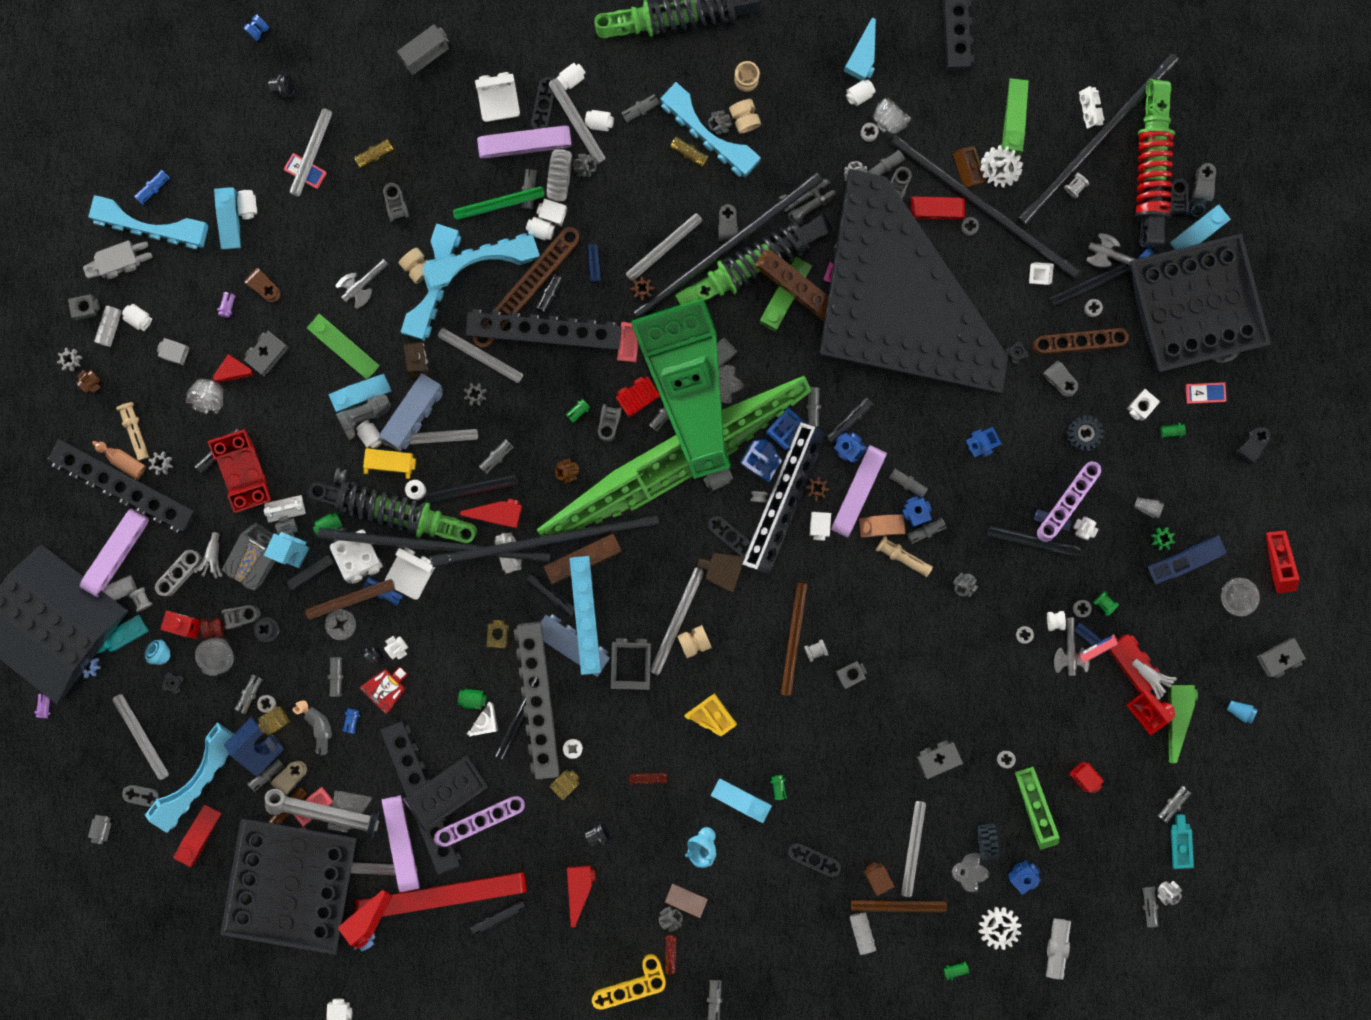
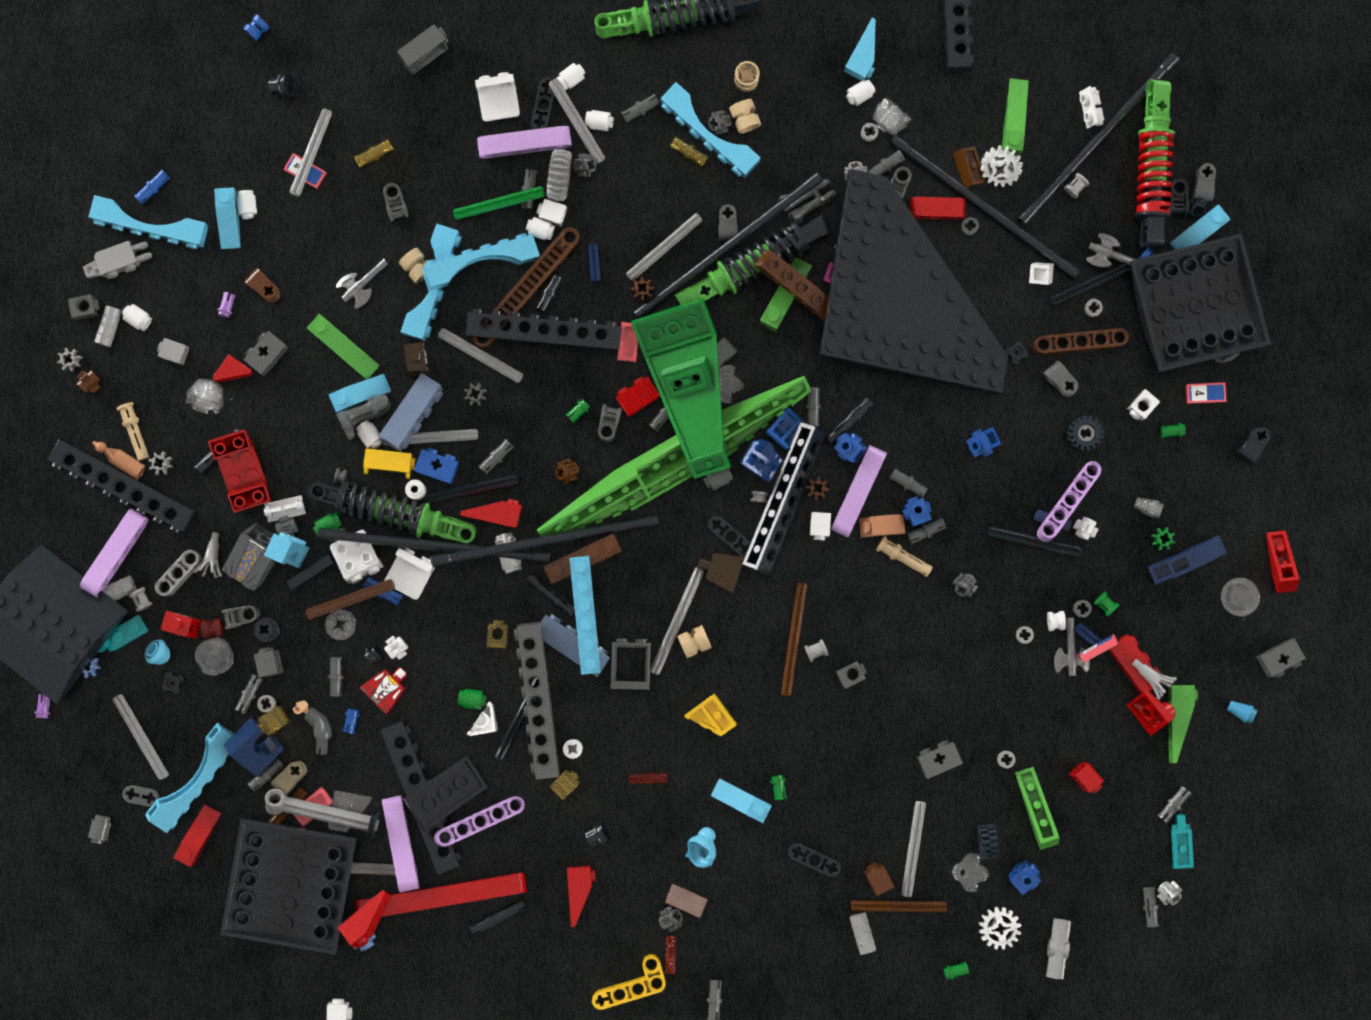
none -> dark grey brick [254,647,284,677]
none -> blue brick [414,447,459,485]

